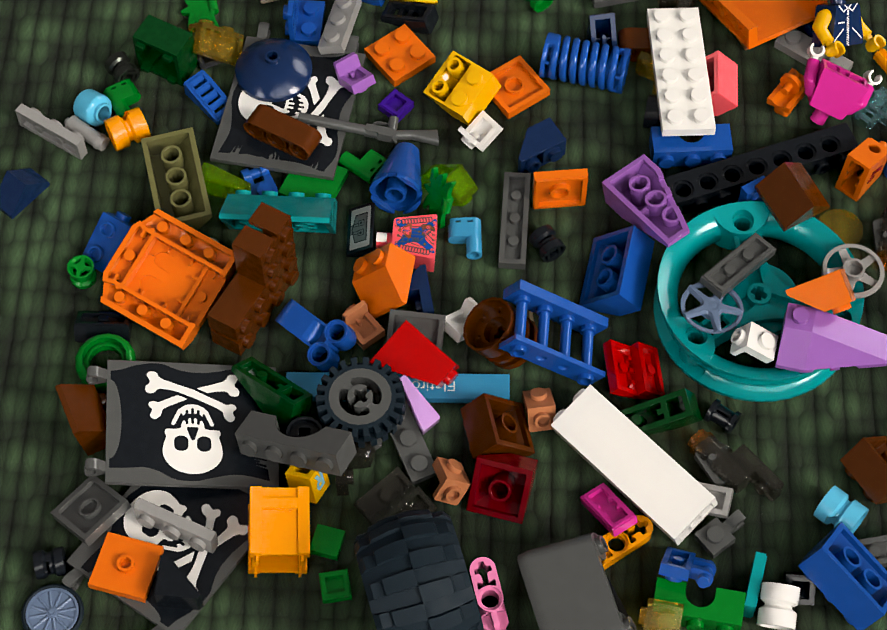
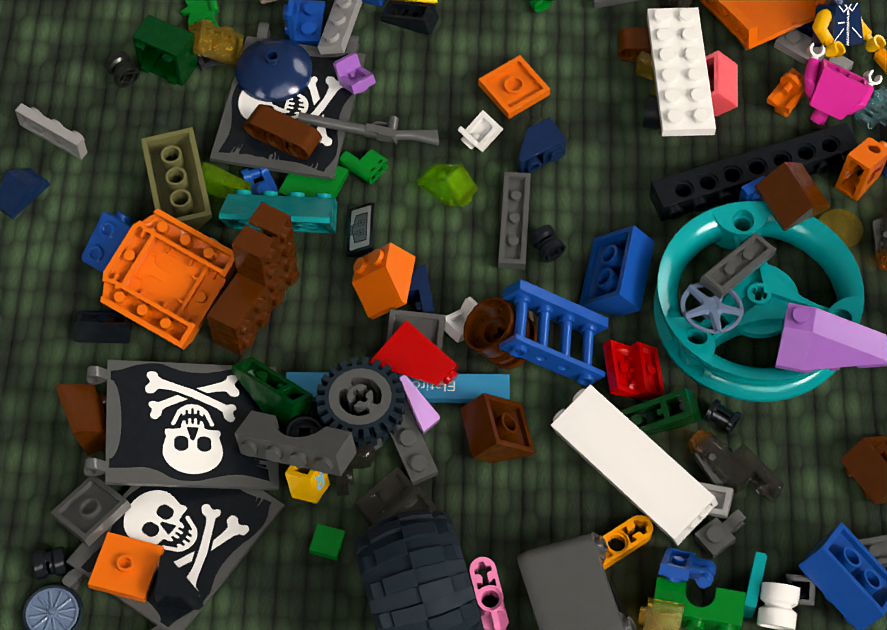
light grey piece [64,115,110,151] -> none
green wheel [67,255,97,289] -> none
medium azure head [73,89,112,127] -> none
green wheel [75,333,136,392] -> none
green piece [103,79,141,117] -> none
light orange wheel [104,106,151,151] -> none
light grey plate [133,498,218,554] -> none
blue slope [183,70,228,126] -> none
light orange container [248,486,310,578] -> none
blue piece [275,298,357,372] -> none
green tile [319,569,352,604] -> none
nougat bracket [342,300,385,350] -> none
orange plate [364,24,436,87] -> none
blue cone [369,142,422,214] -> none
torso [376,214,438,272] -> none
dark purple tile [378,89,414,123] -> none
yellow slope [423,51,501,126] -> none
green piece [423,167,456,229] -> none
nougat bracket [432,456,471,505] -> none
dark azure piece [448,217,482,260] -> none
dark red slope [466,453,538,524] -> none
nougat bracket [522,387,556,432] -> none
orange plate [532,168,588,209] -> none
blue piece [539,32,631,94] -> none
dark pink plate [580,482,638,537] -> none
dark blue slope [587,12,619,63] -> none
medium lavender wedge [602,154,690,247] -> none
blue arch [649,123,733,168] -> none
white bracket [730,322,778,364] -> none
orange slope [785,269,856,315] -> none
medium azure wheel [813,485,869,534] -> none
light grey wheel [821,244,885,299] -> none

